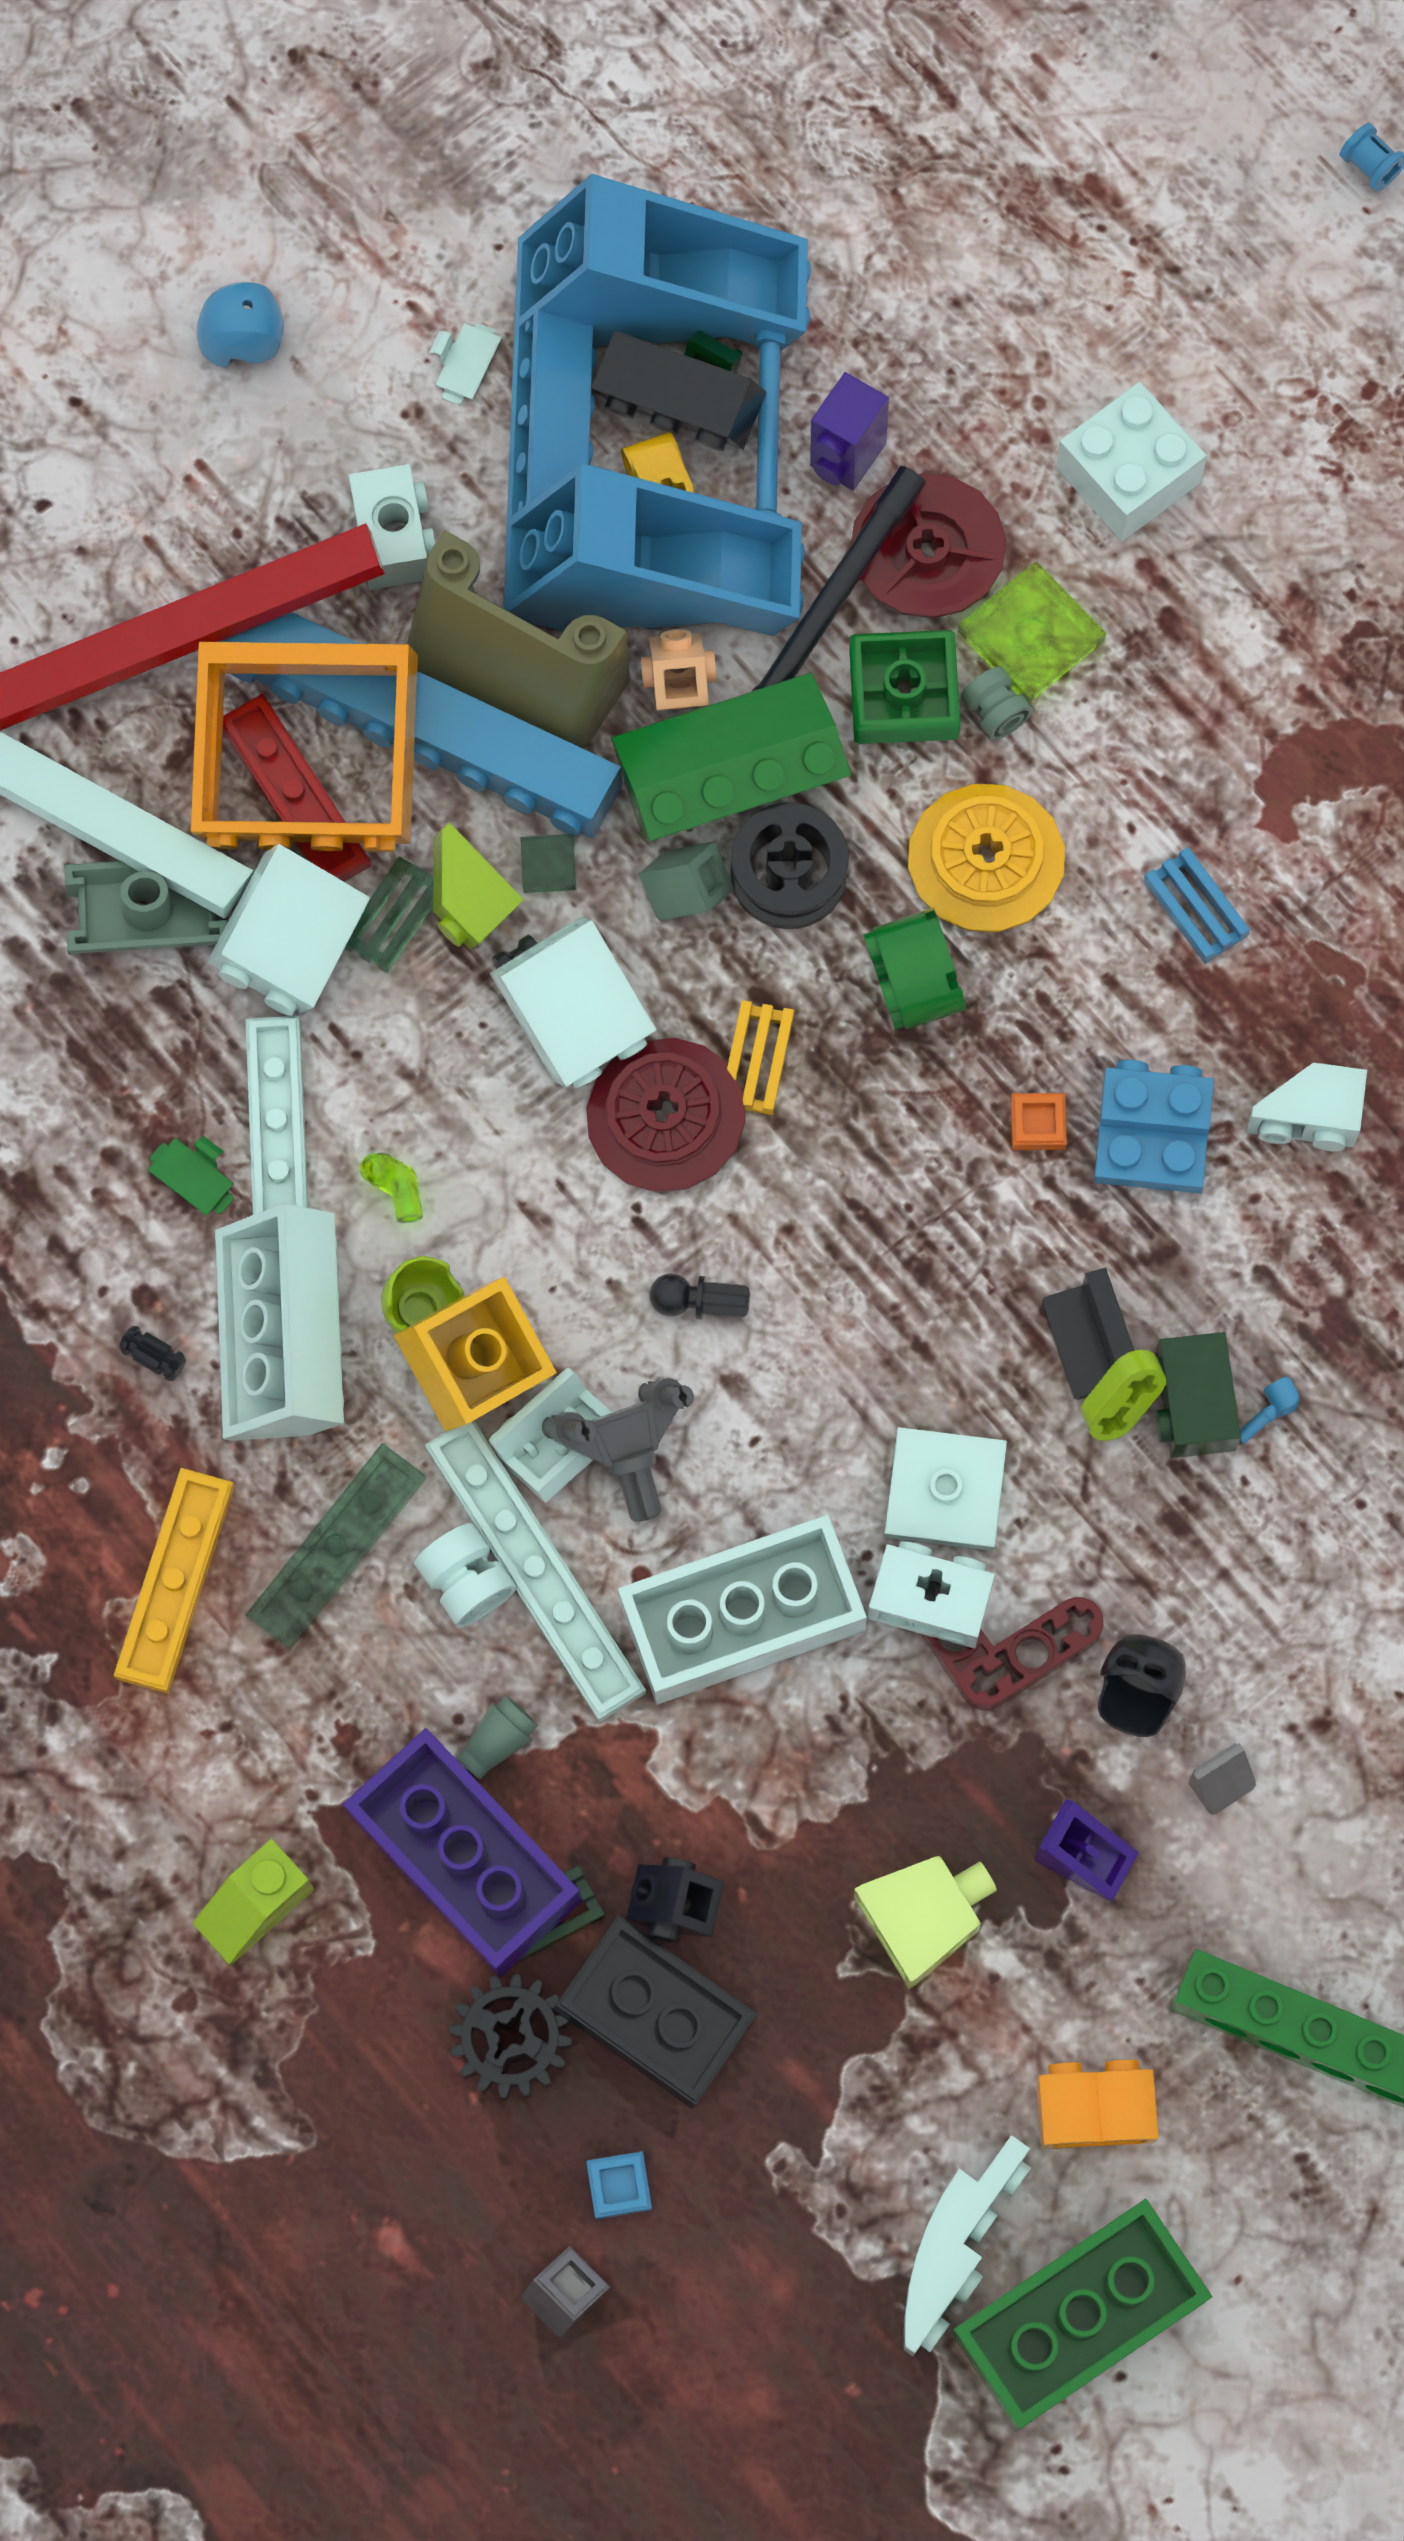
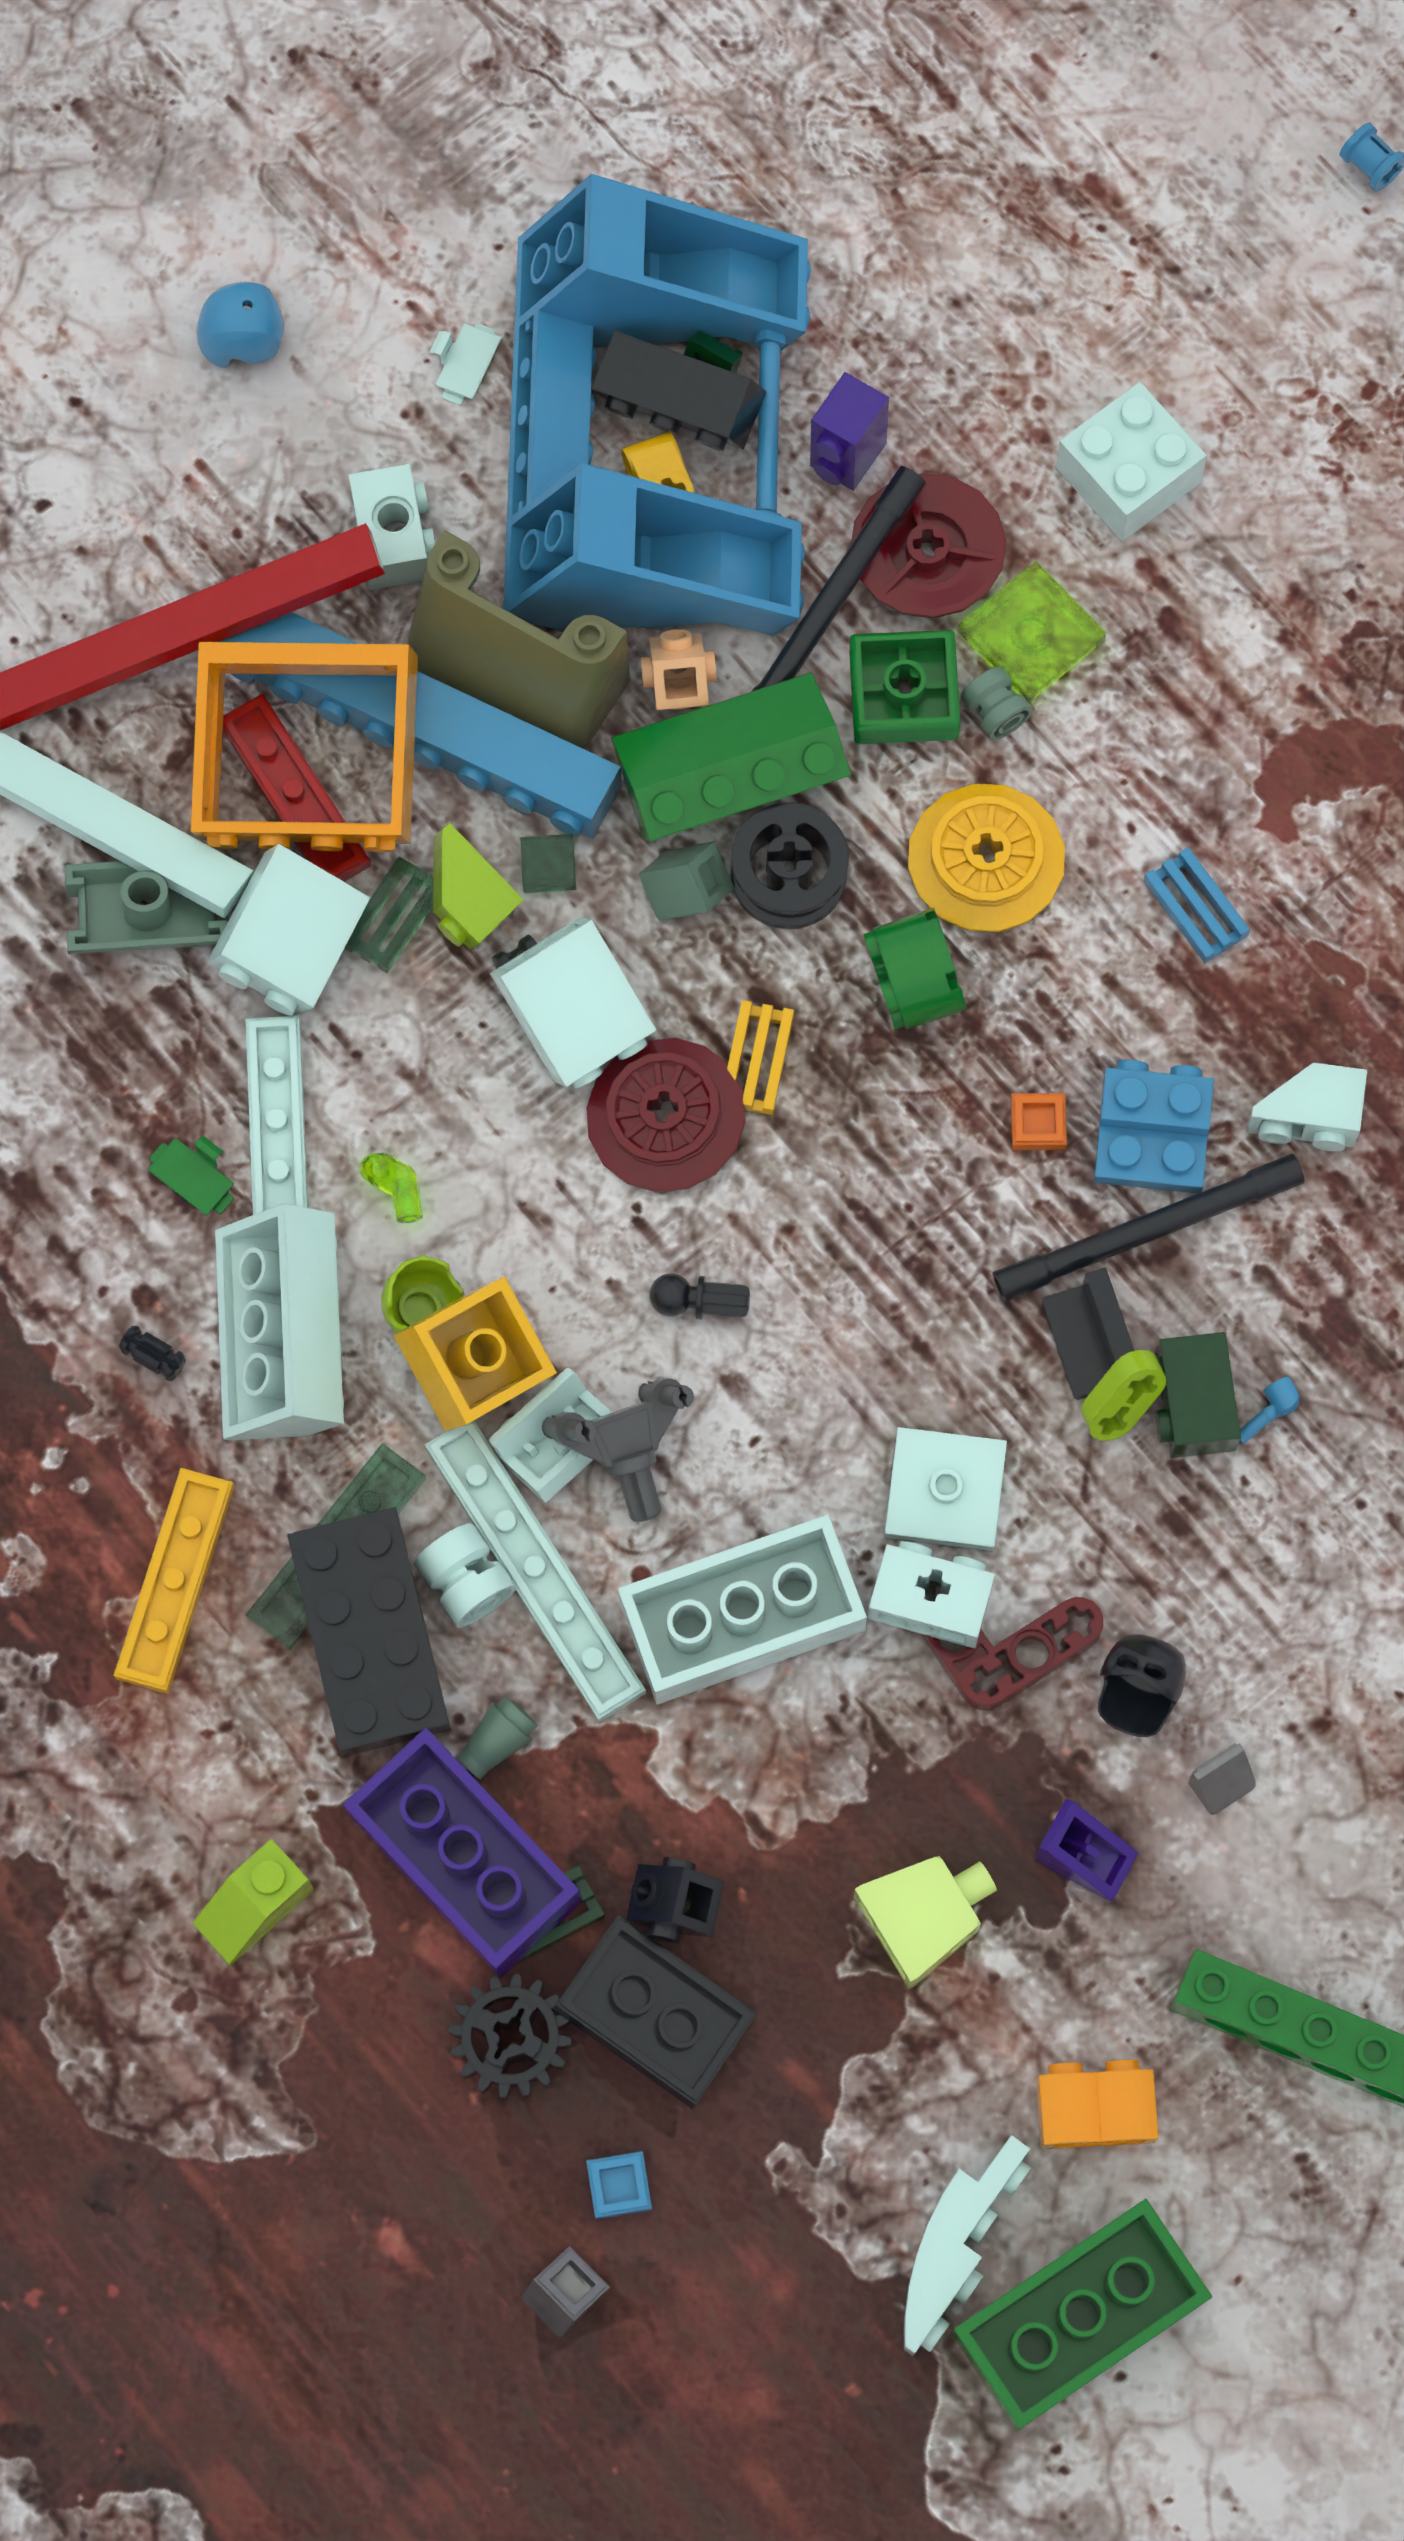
none -> black brick [287,1507,452,1757]
none -> black piece [992,1154,1305,1302]

